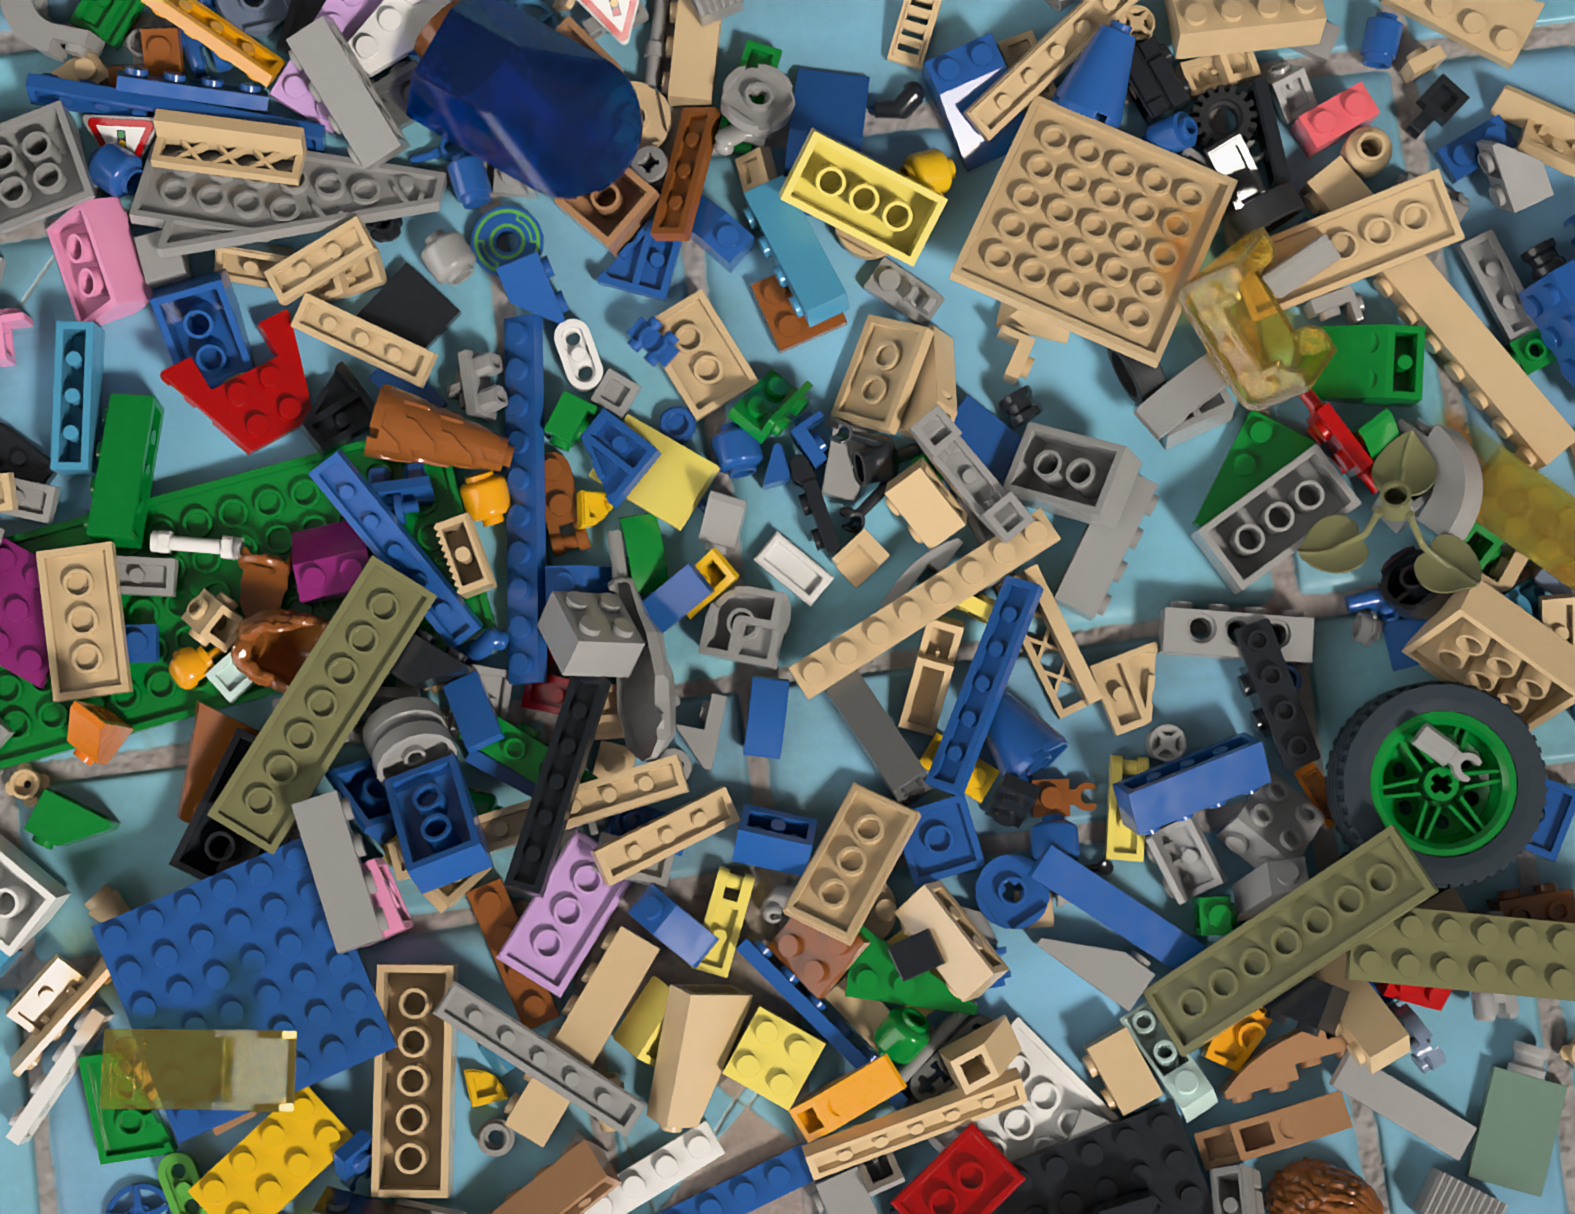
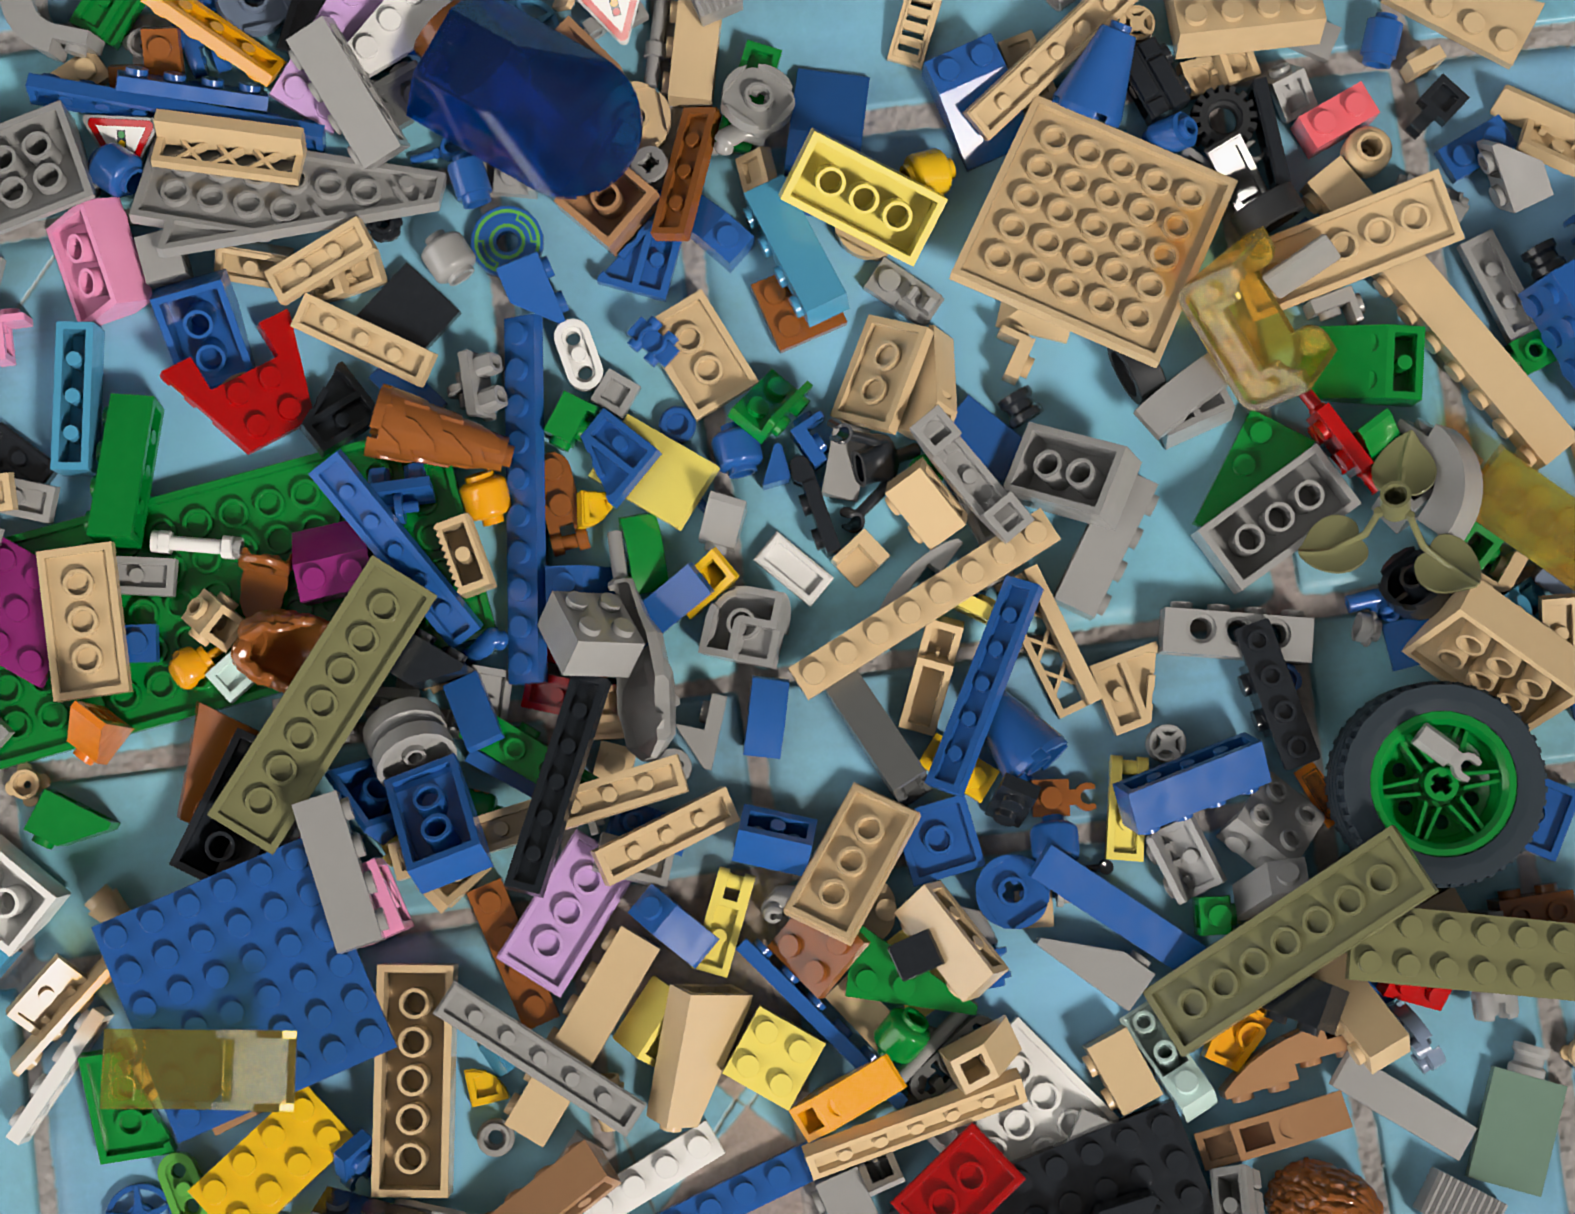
black arm [874,81,924,119] -> none

